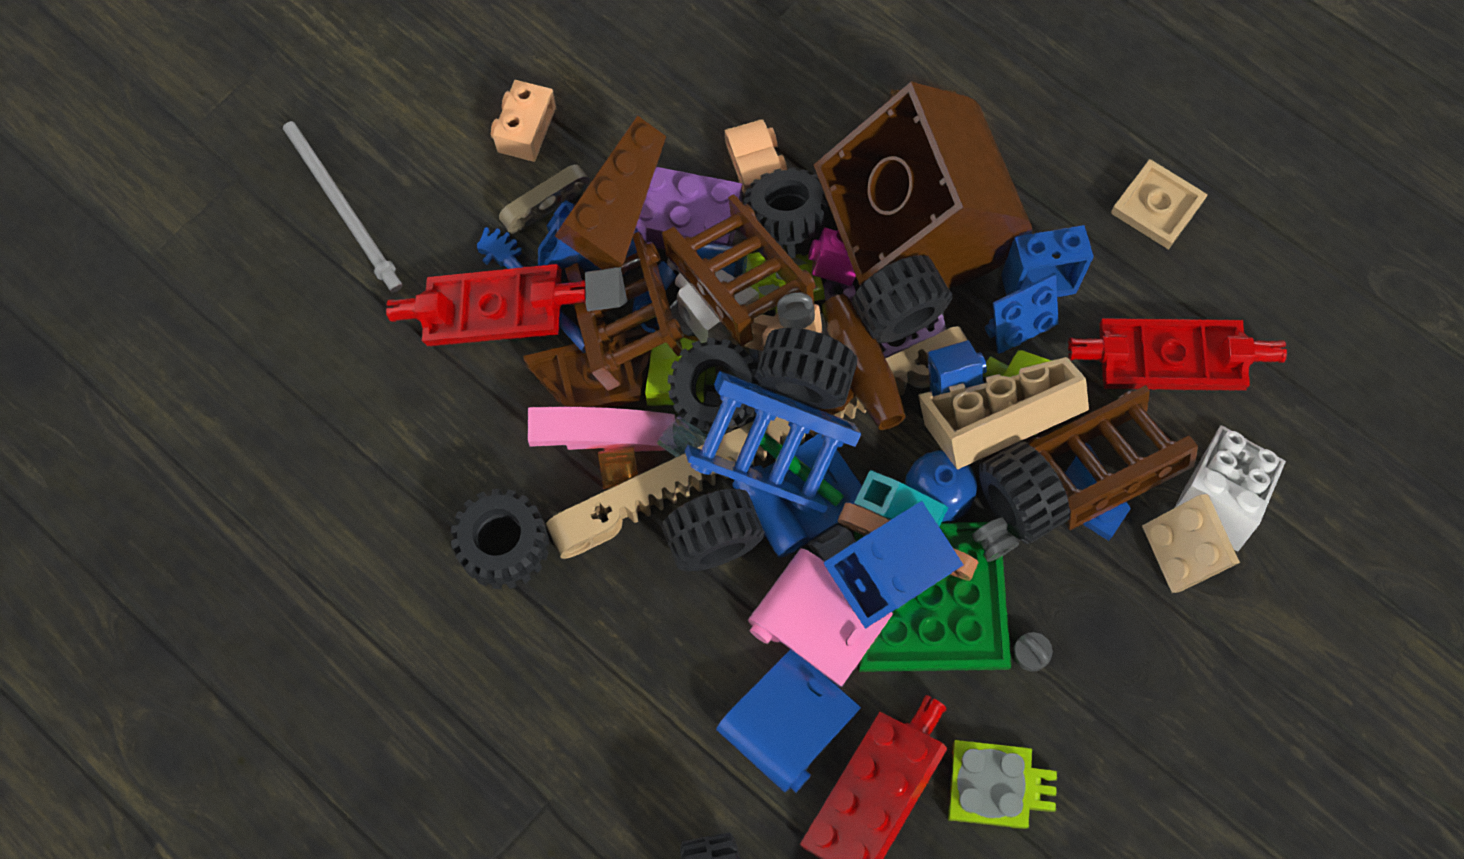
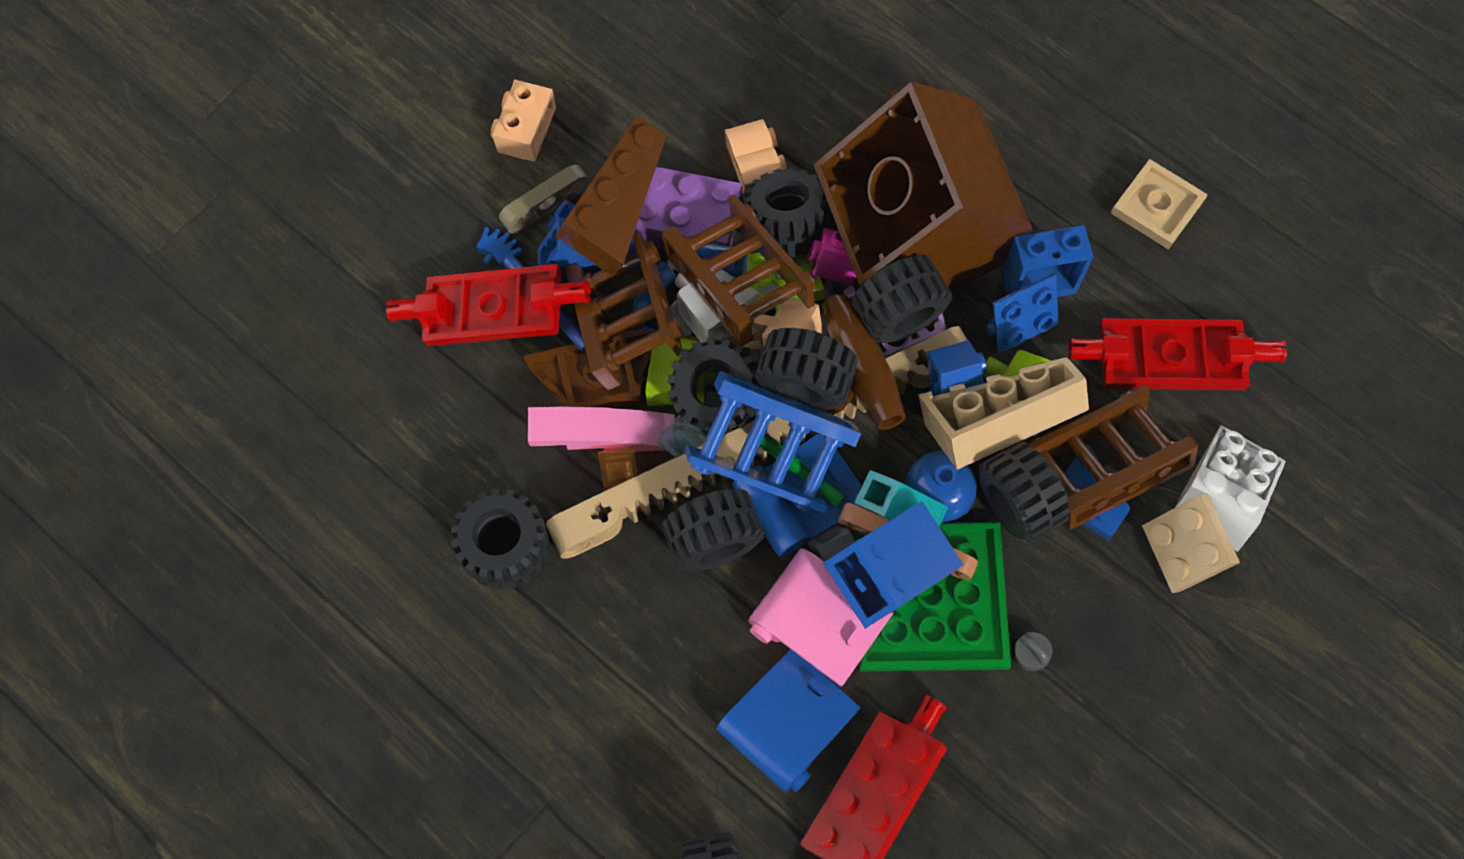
light grey bar [283,121,403,293] -> none
dark grey slope [585,267,627,311] -> none
dark grey tile [777,293,815,329] -> none
piece [948,740,1057,829] -> none
dark grey wheel [972,517,1019,562] -> none

